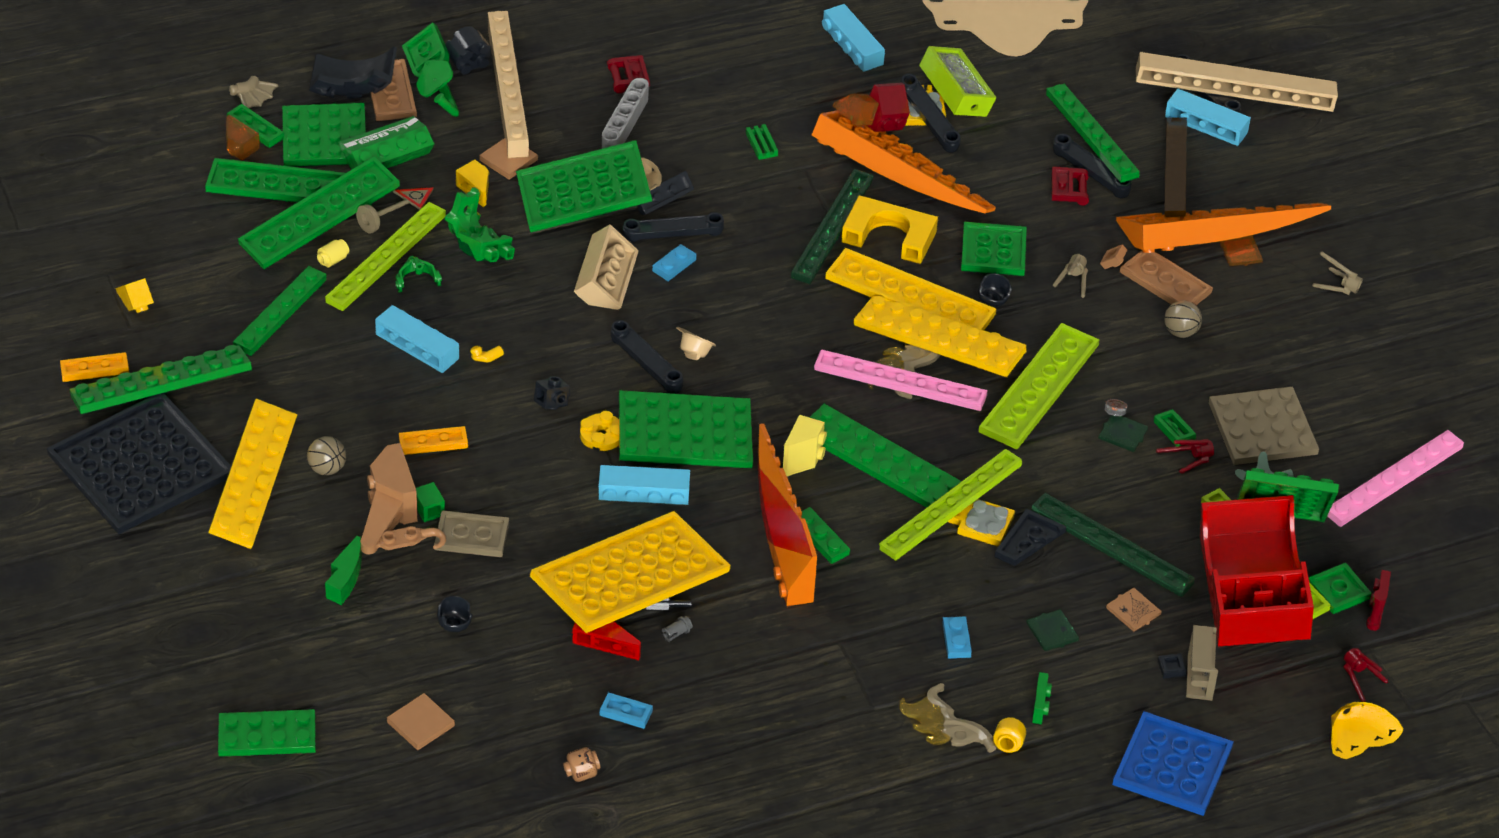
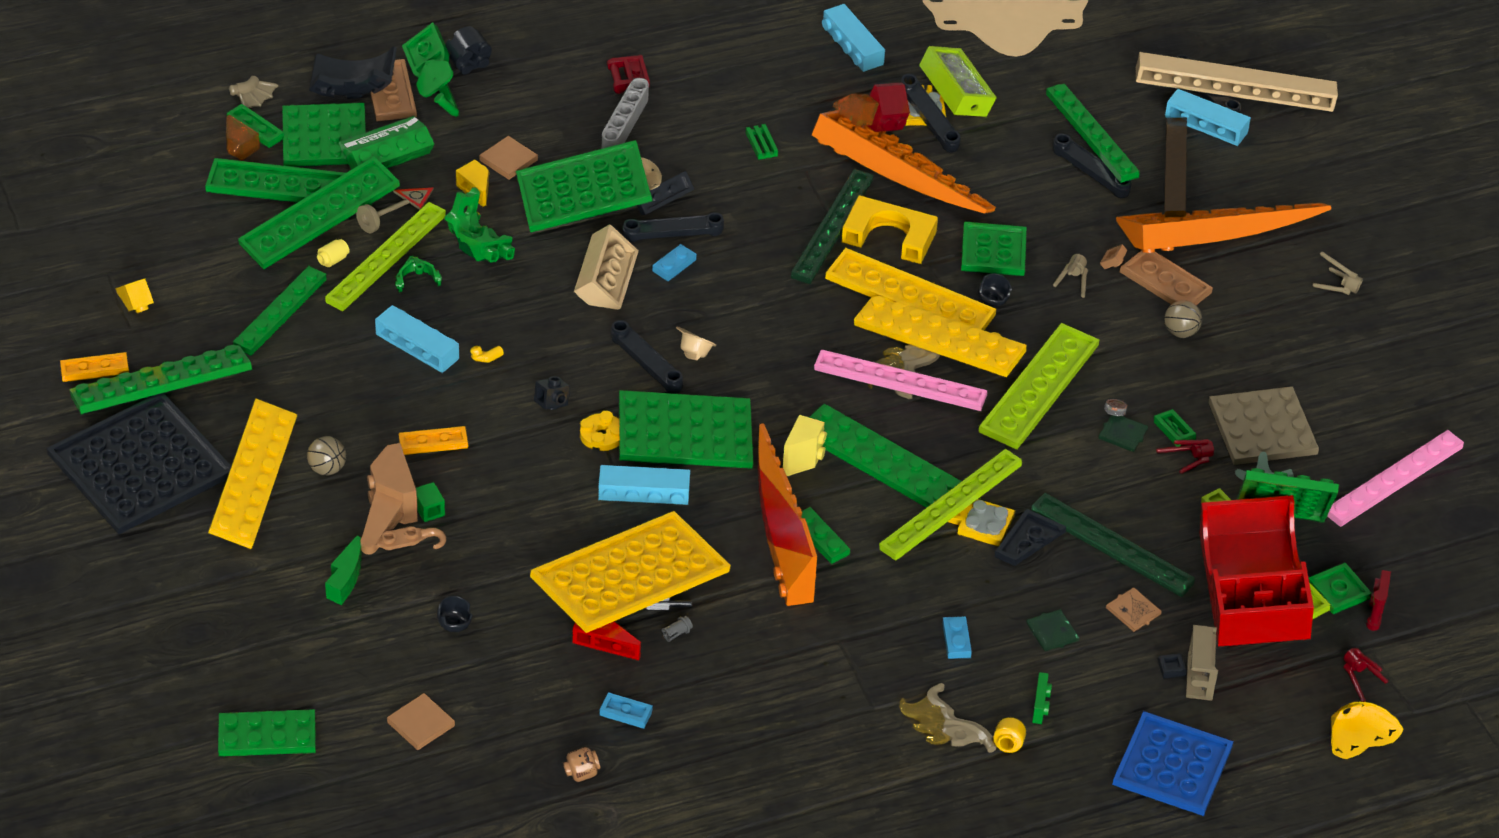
dark tan plate [434,511,509,557] -> none
tan brick [488,11,529,158] -> none
dark red plate [1051,167,1089,205] -> none
clear orange piece [1219,235,1263,266] -> none

